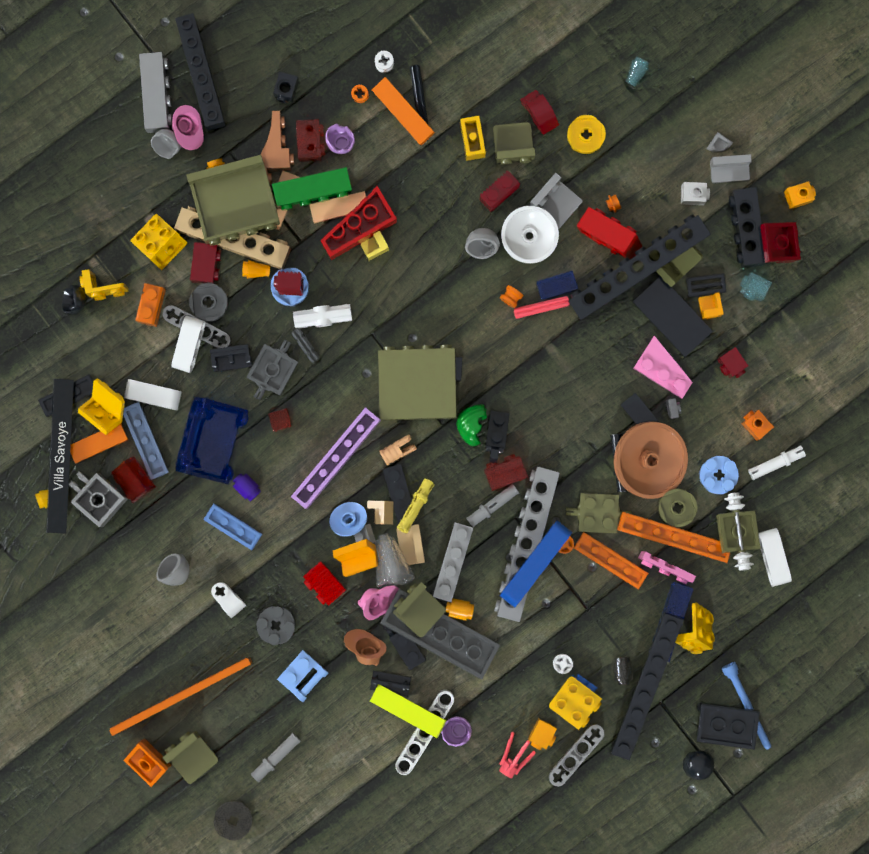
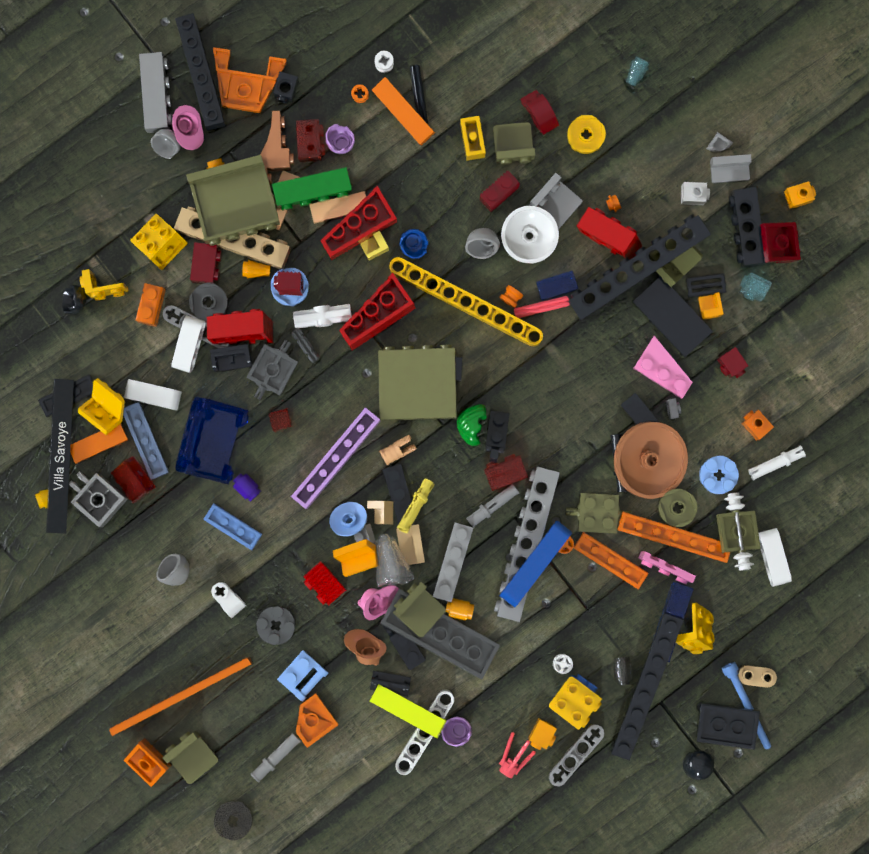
none -> red wedge [207,309,273,344]
none -> orange wing [213,47,287,113]
none -> orange plate [296,693,339,748]
none -> red wedge [339,272,416,351]
none -> yellow beam [390,257,543,347]
none -> blue hair [399,229,429,259]
none -> tan plate [738,665,777,688]

